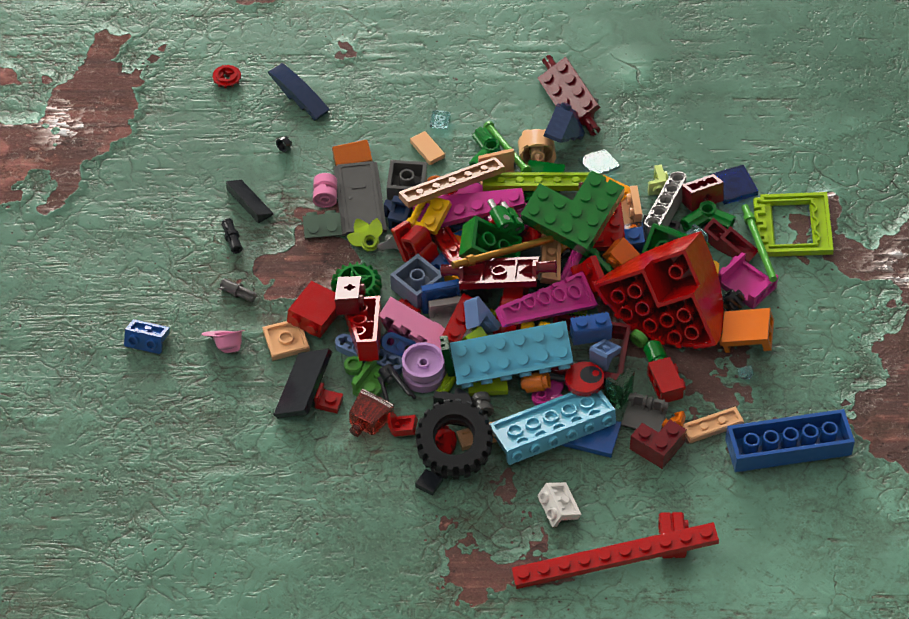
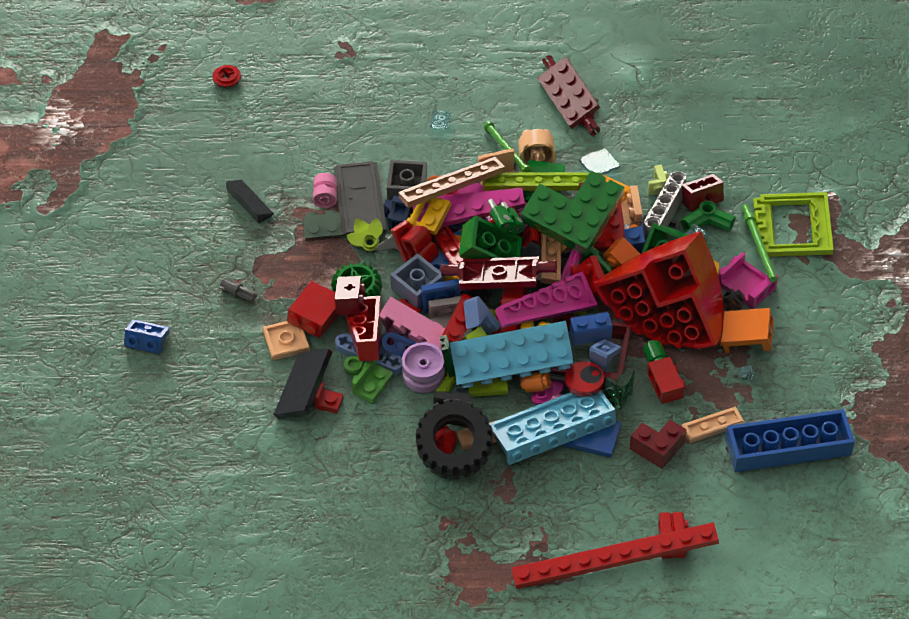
bright pink piece [202,330,245,353] -> none
black pin [221,218,243,254] -> none
dark blue slope [268,63,330,121] -> none
black hinge [276,136,292,152] -> none
orange slope [332,140,372,166] -> none
clear red torso [349,388,394,437] -> none
black plant [377,364,416,405] -> none
red plate [387,412,418,437] -> none
light nougat tile [410,131,445,165] -> none
black tile [415,469,443,496] -> none
pearl gold bar [451,235,554,269] -> none
green piece [469,127,501,166] -> none
dark grey wheel [471,392,494,417] -> none
white bracket [538,482,582,527] -> none
dark blue wedge [543,102,585,143] -> none
dark grey hinge [621,392,669,432] -> none
bright green tile [630,329,649,348] -> none
orange tile [662,411,686,427] -> none
dark red slope [701,218,758,263] -> none
clear blue tile [710,165,758,205] -> none

